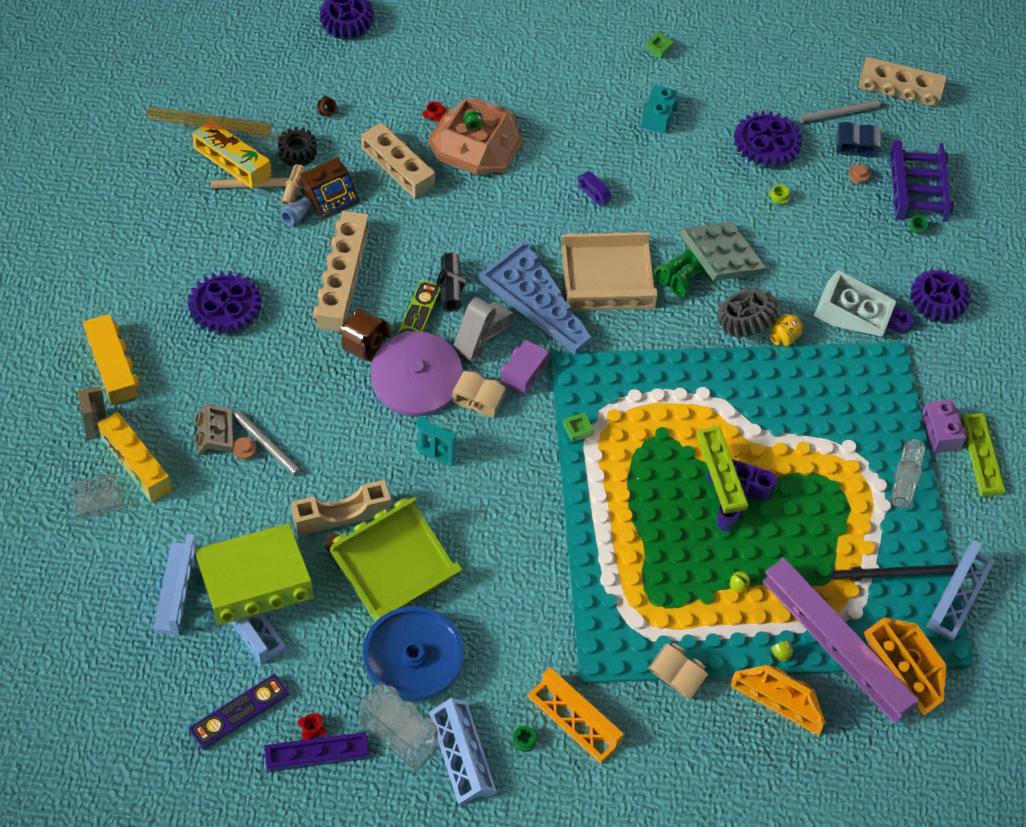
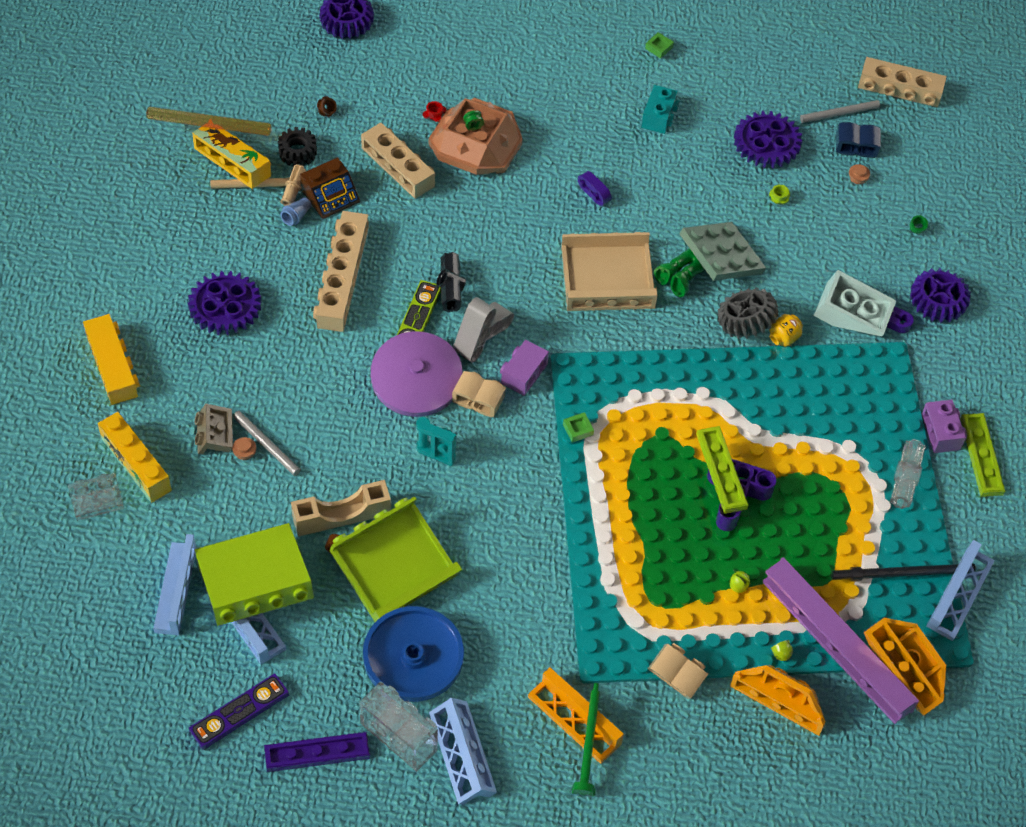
dark tan bracket [78,387,106,440] -> none
red plate [298,713,326,740] -> none
reddish brown brick [339,308,391,362] -> none
medium blue wing [479,239,591,355] -> none
green bush [513,726,536,752] -> none
dark purple fence [889,141,954,222] -> none
none -> green piece [572,683,600,797]

